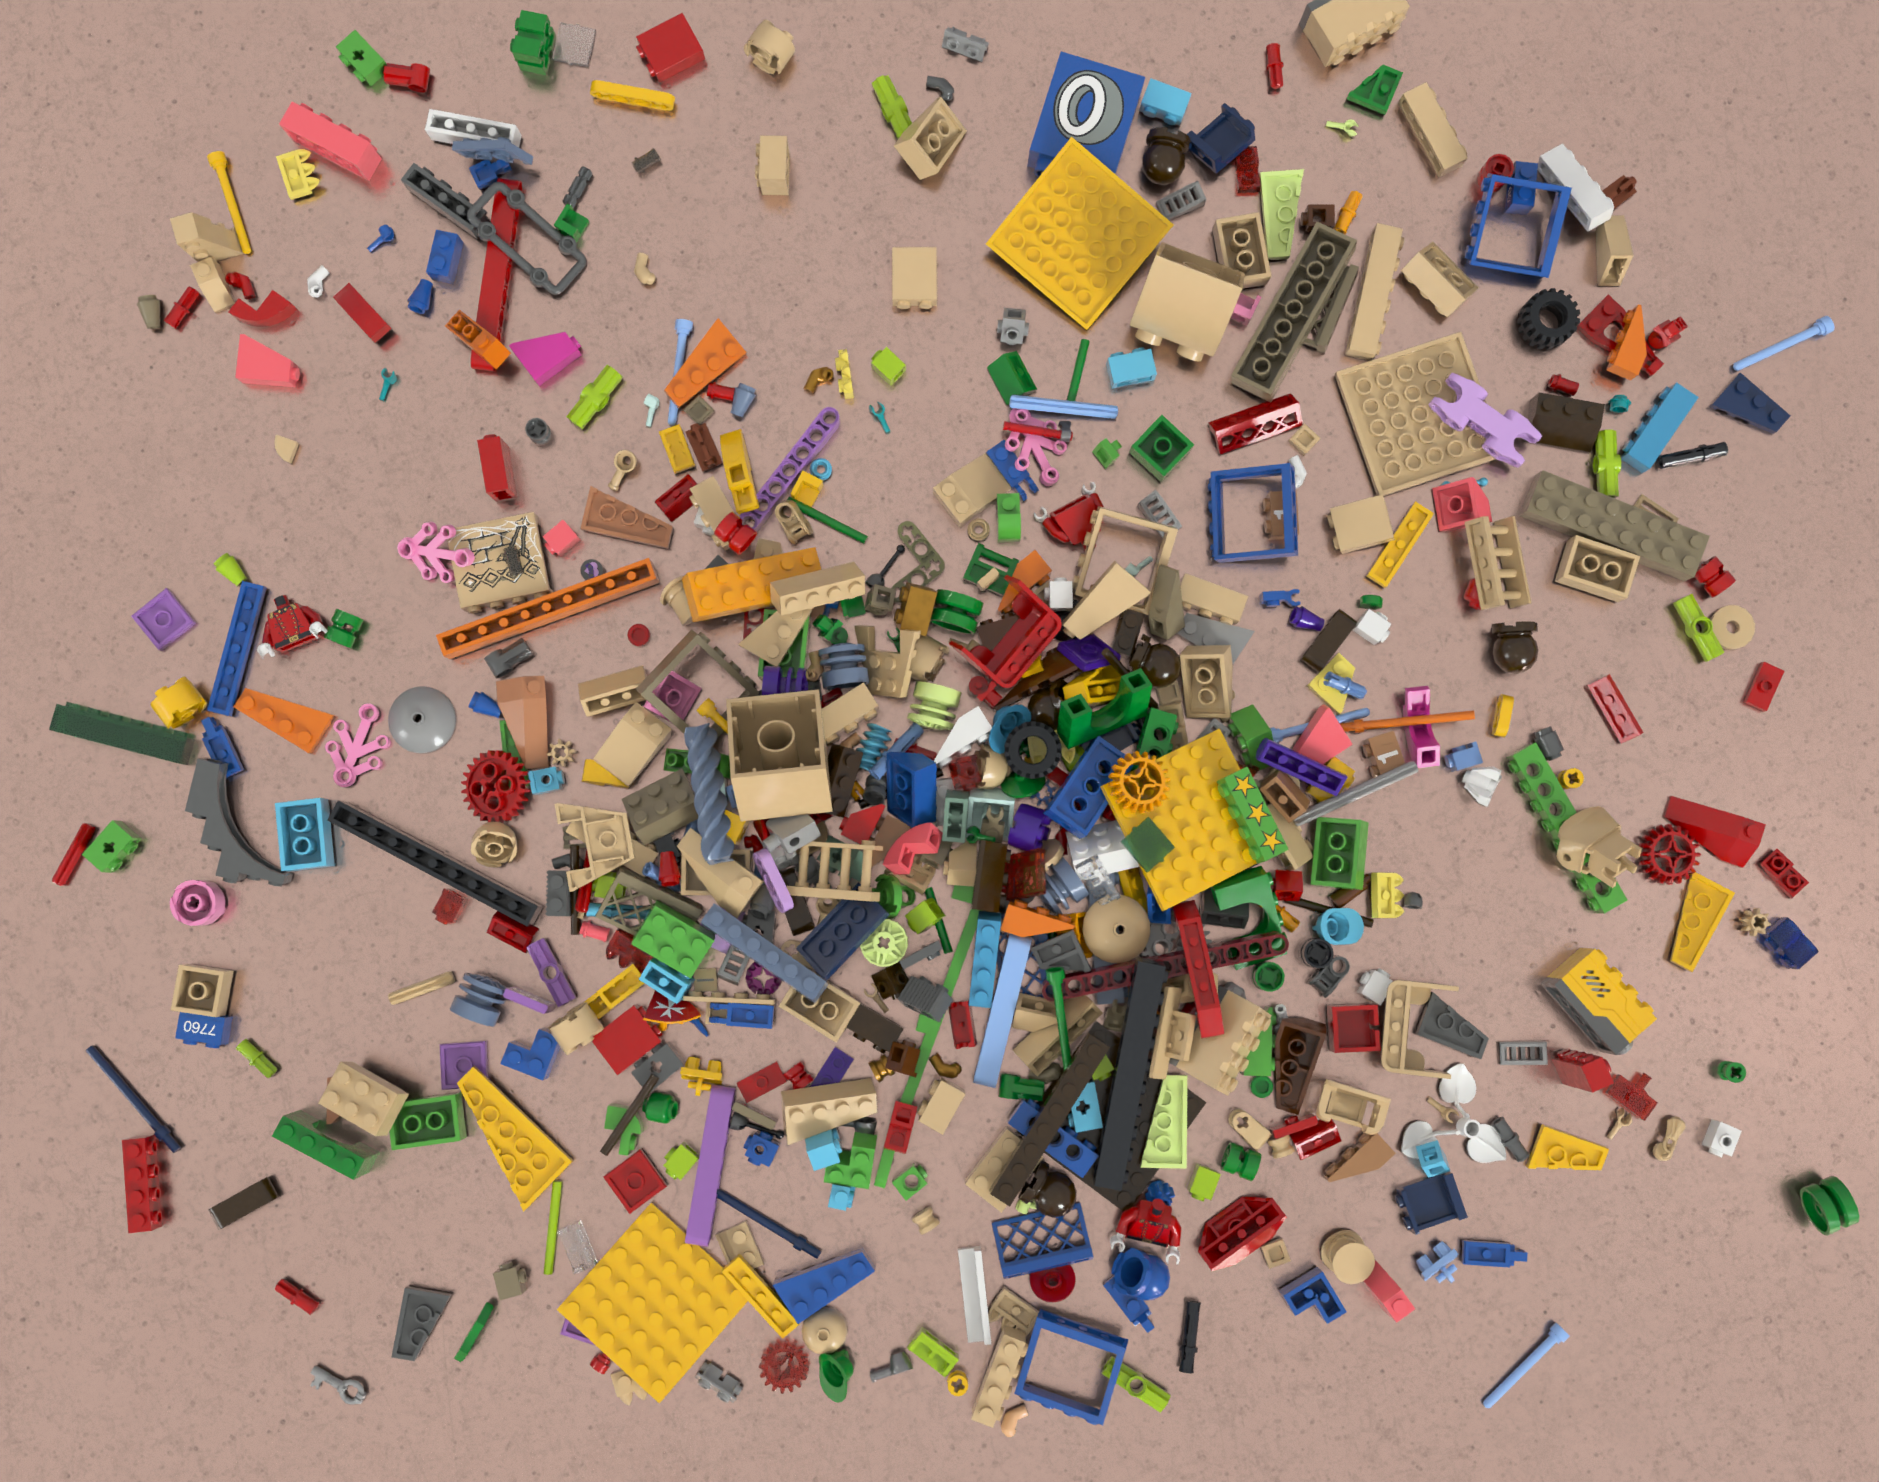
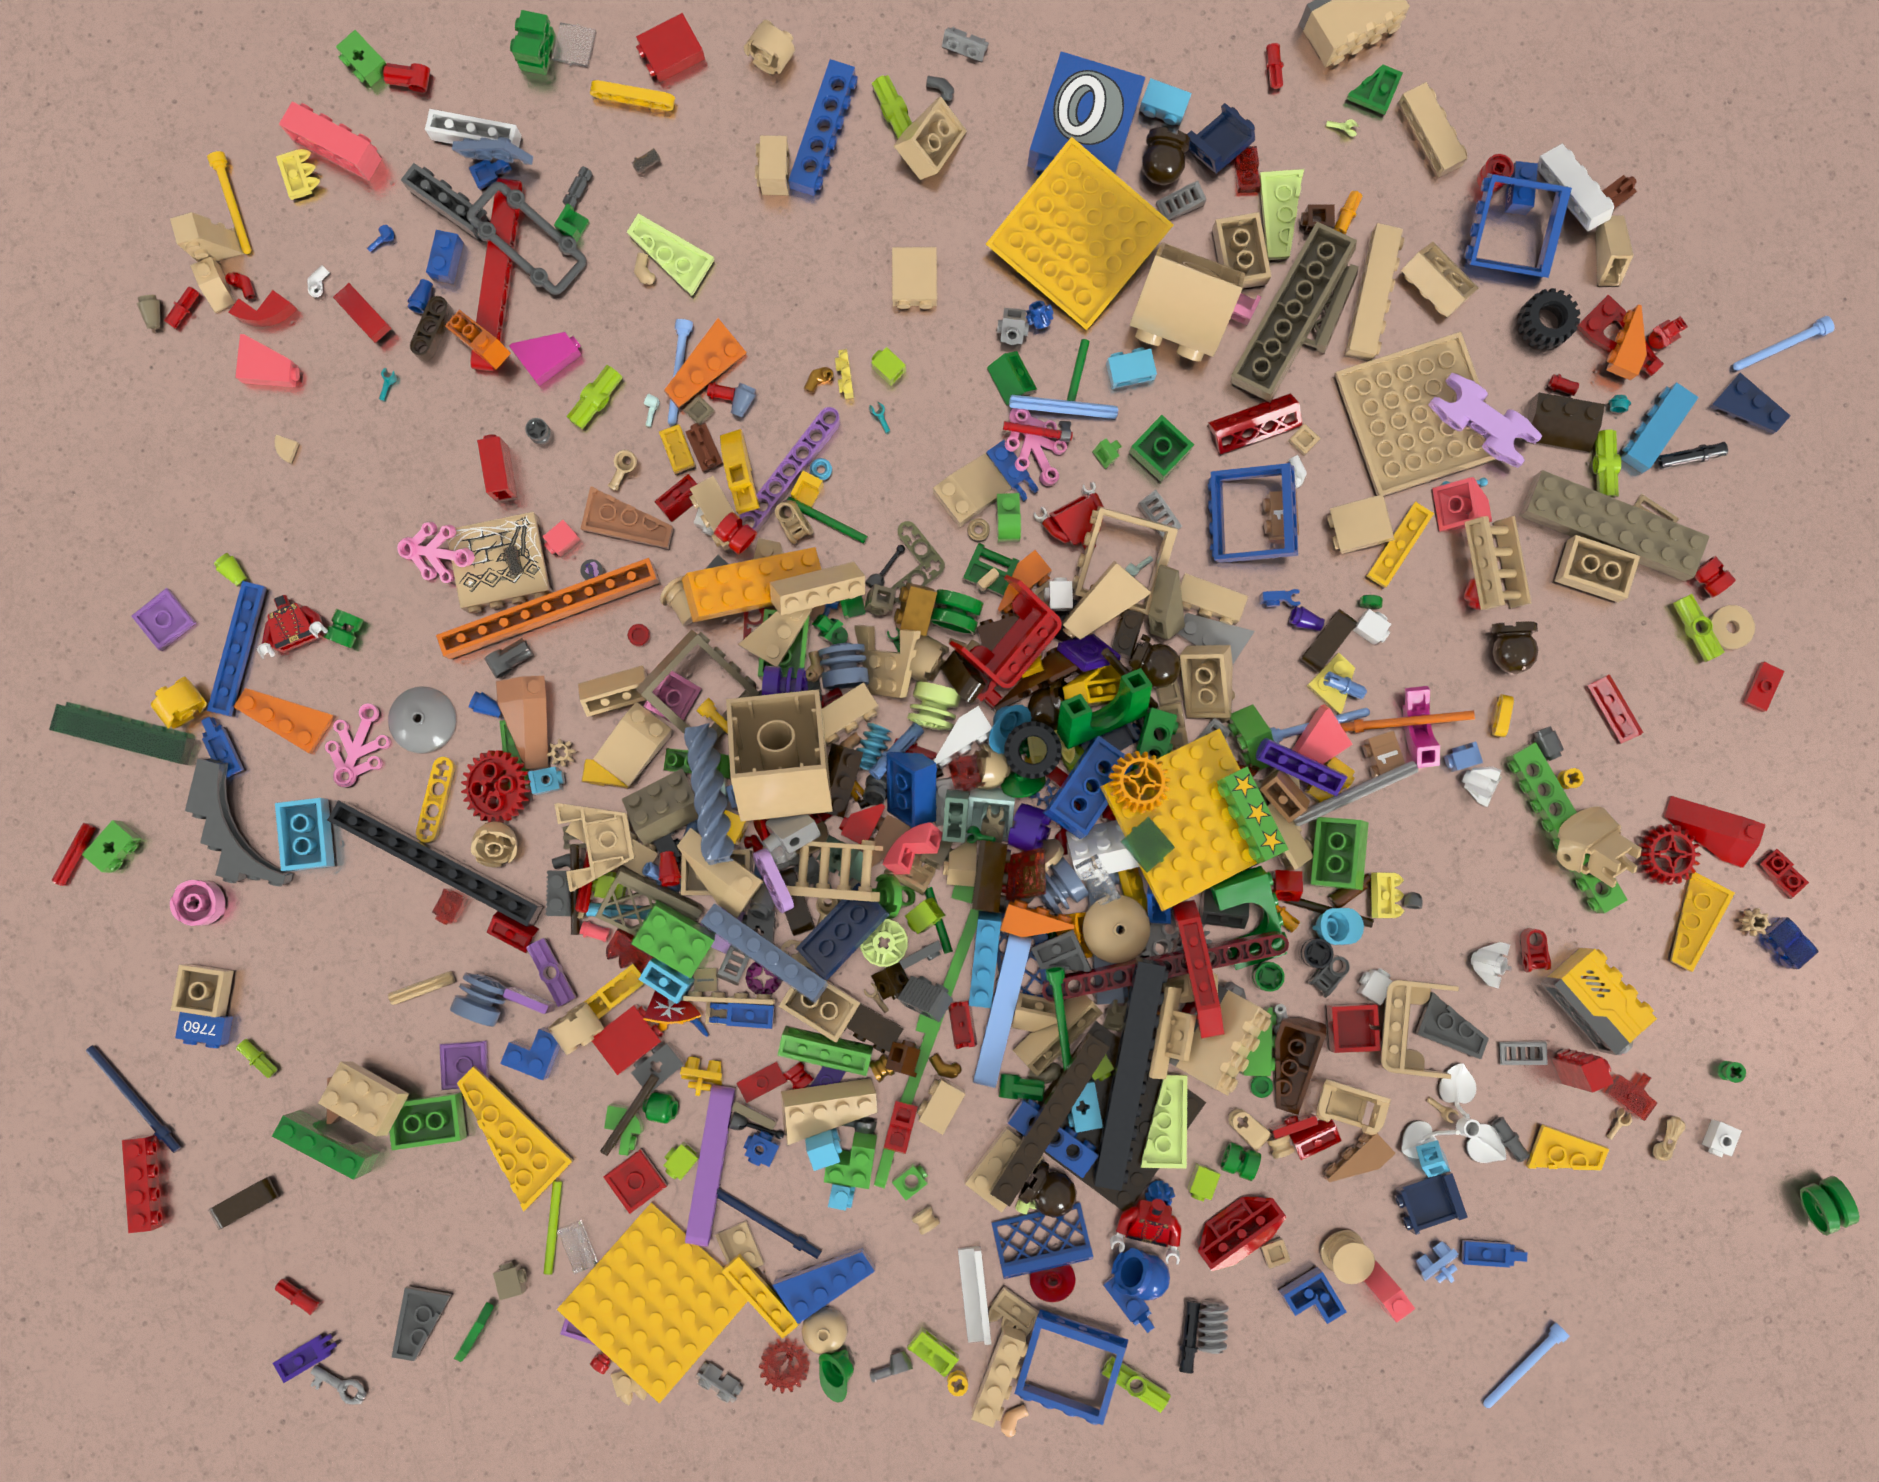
none -> dark purple hinge [273,1334,337,1383]
none -> dark brown beam [410,296,453,361]
none -> yellow beam [416,757,455,843]
none -> yellowish green wing [627,214,715,296]
none -> bright green fence [777,1026,873,1076]
none -> blue brick [788,59,858,196]
none -> dark brown beam [941,650,986,703]
none -> blue gear [1026,301,1054,329]
none -> light grey piece [1198,1302,1229,1354]
none -> white brick [1471,942,1512,989]
none -> red piece [1520,928,1551,973]

